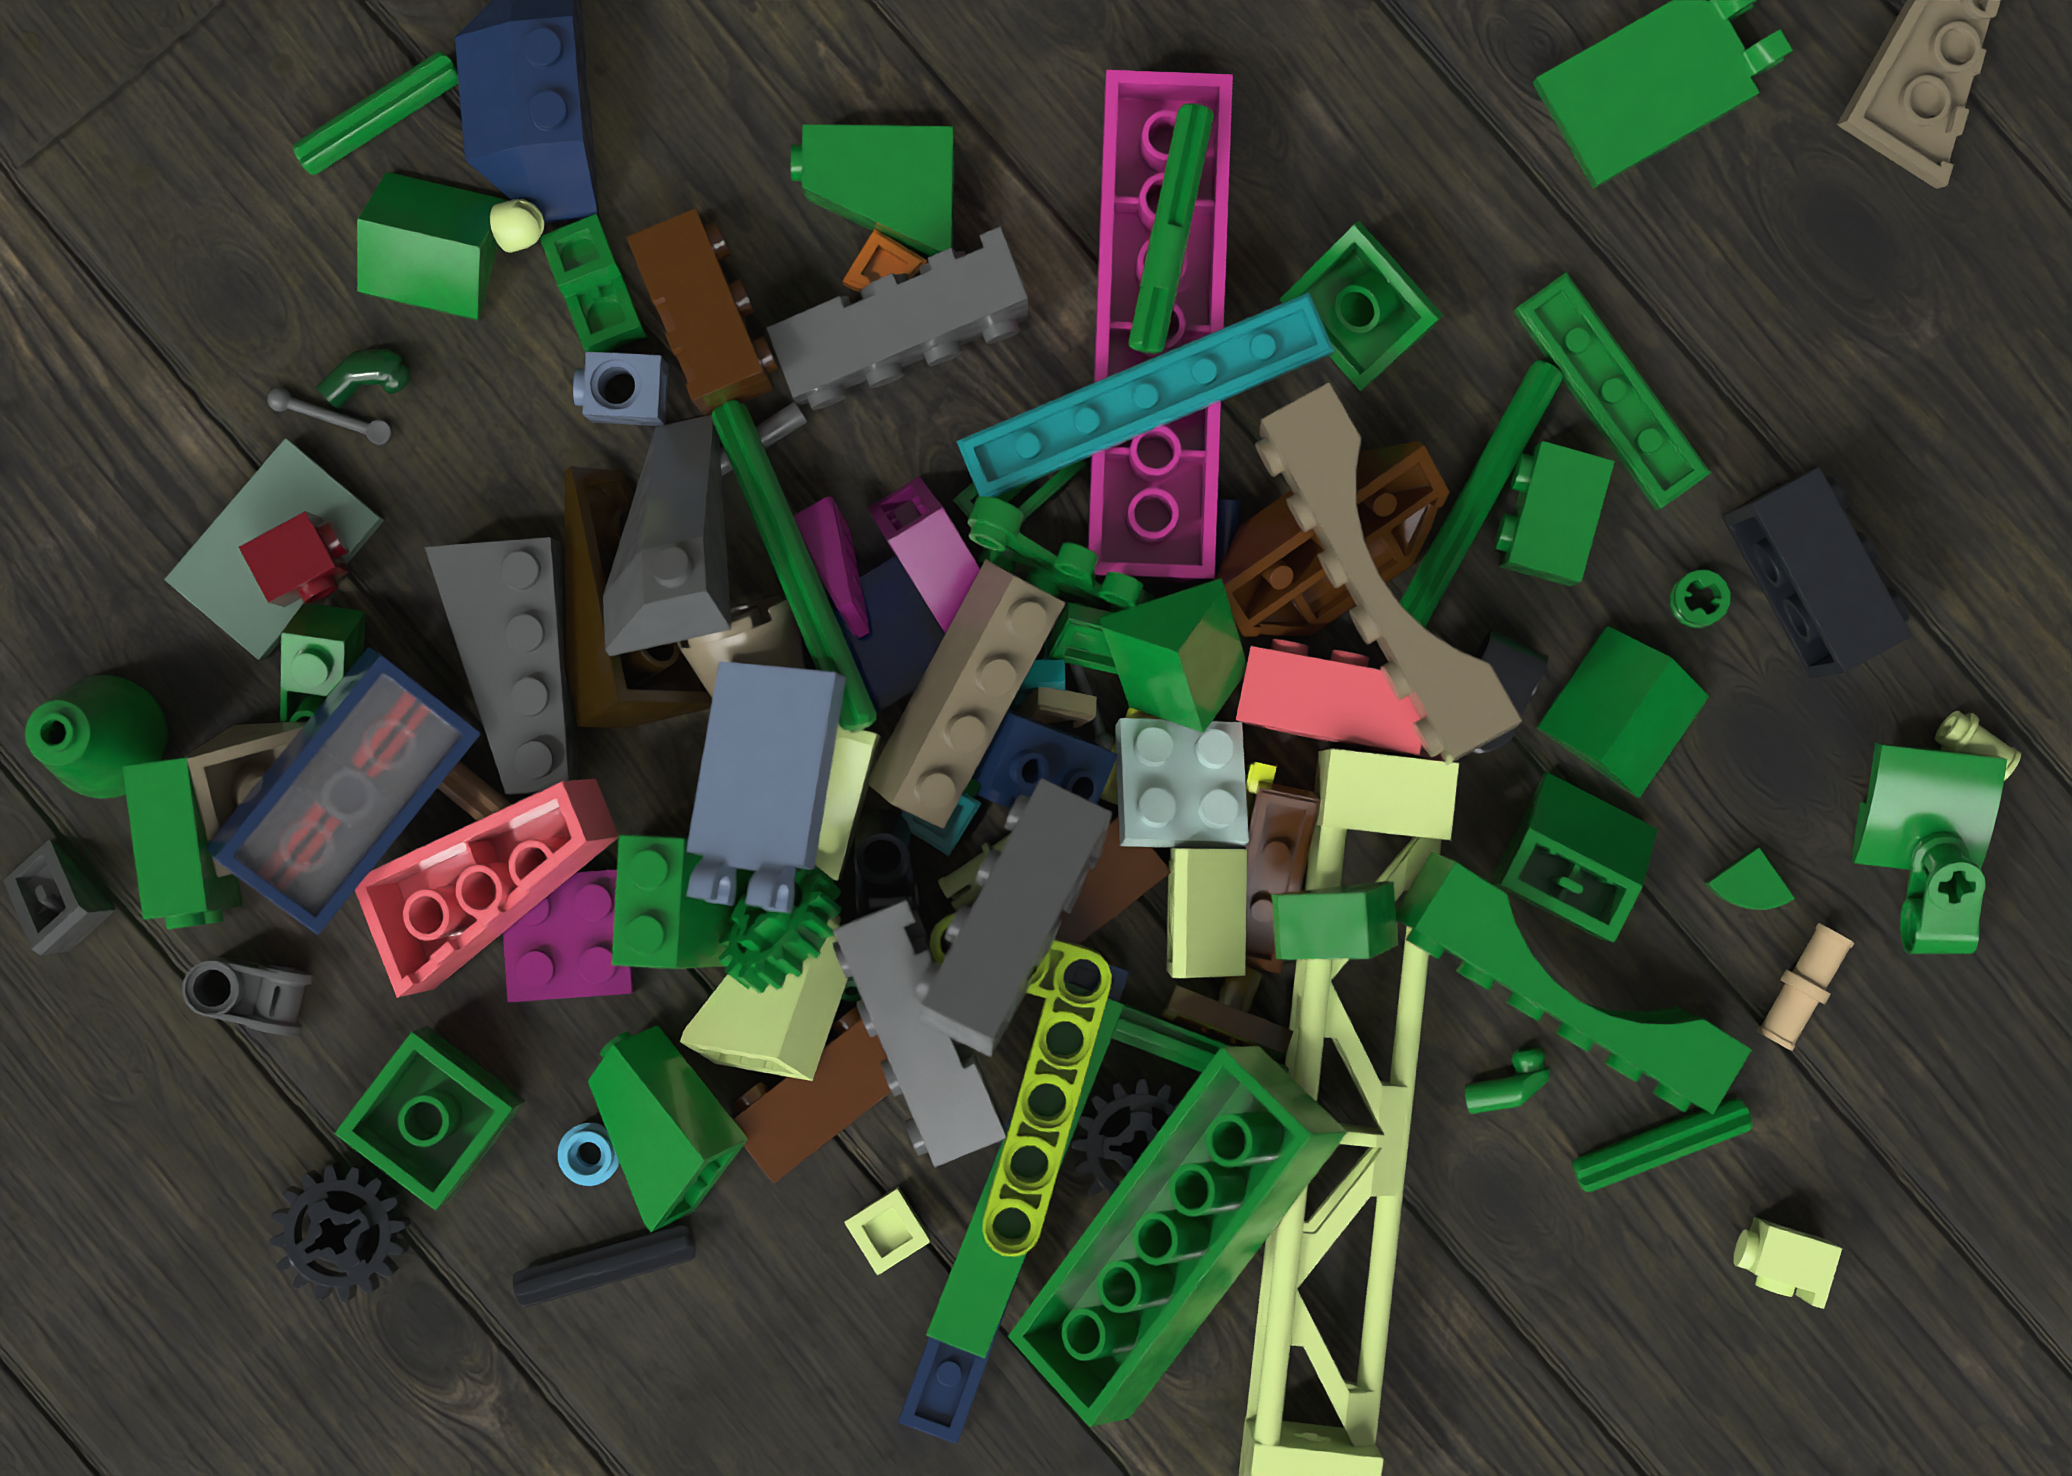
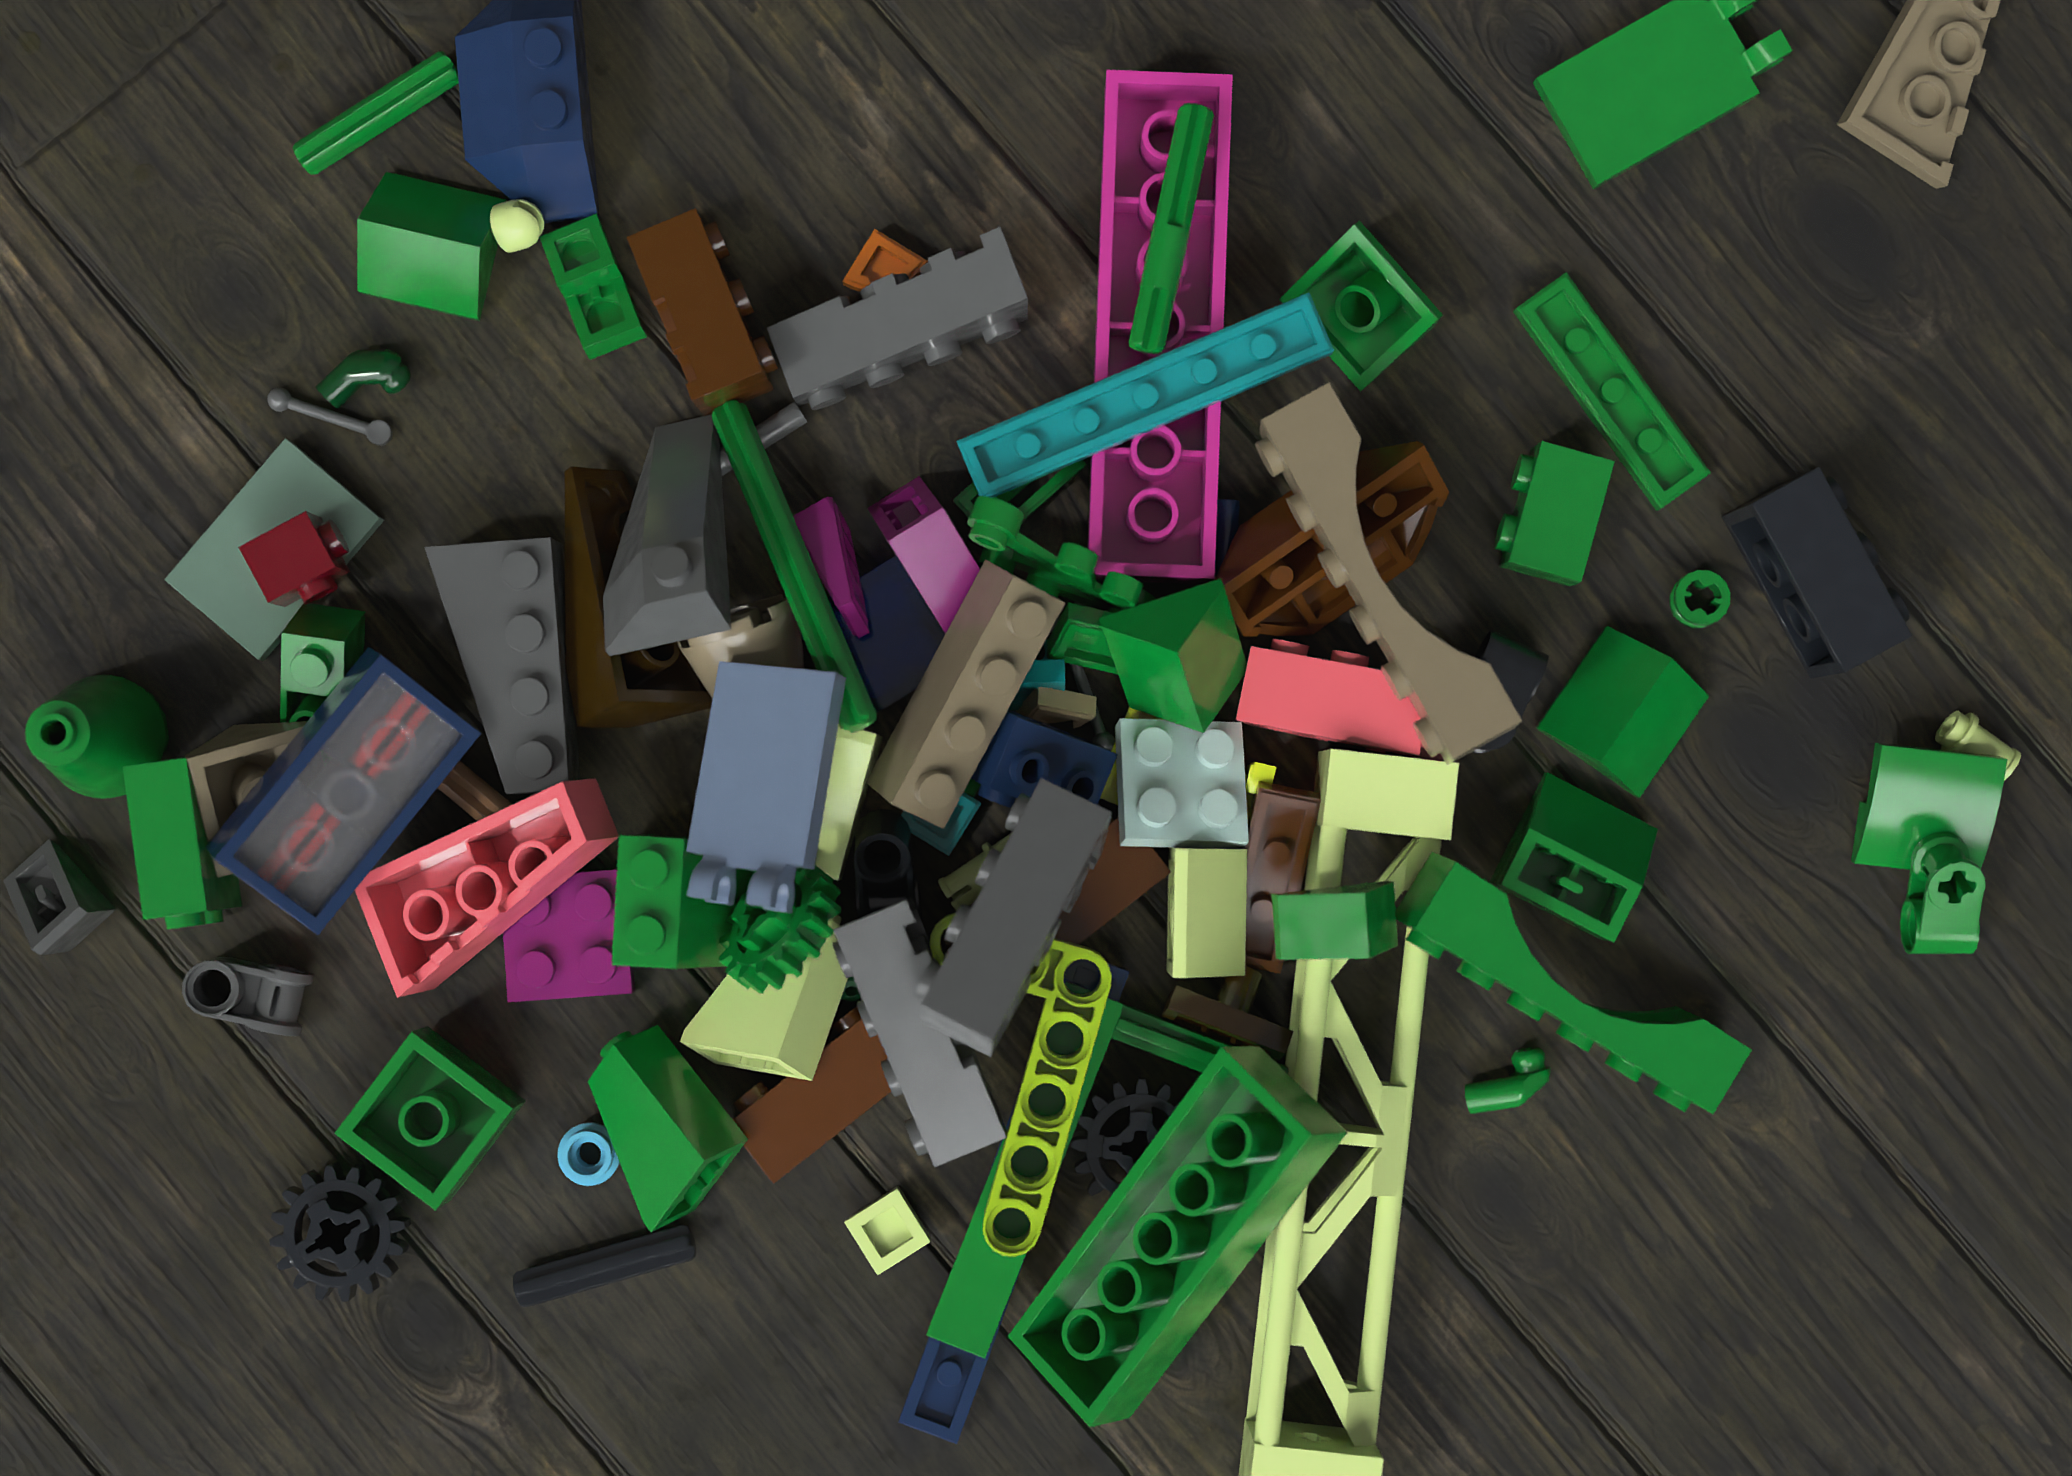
sand blue brick [573,352,669,426] -> none
green slope [791,124,955,257] -> none
green axle [1399,360,1563,628] -> none
green axle [1572,1098,1753,1192] -> none
green tile [1704,847,1795,910] -> none
yellowish green brick [1734,1217,1842,1309] -> none
tan pin [1757,923,1854,1051] -> none

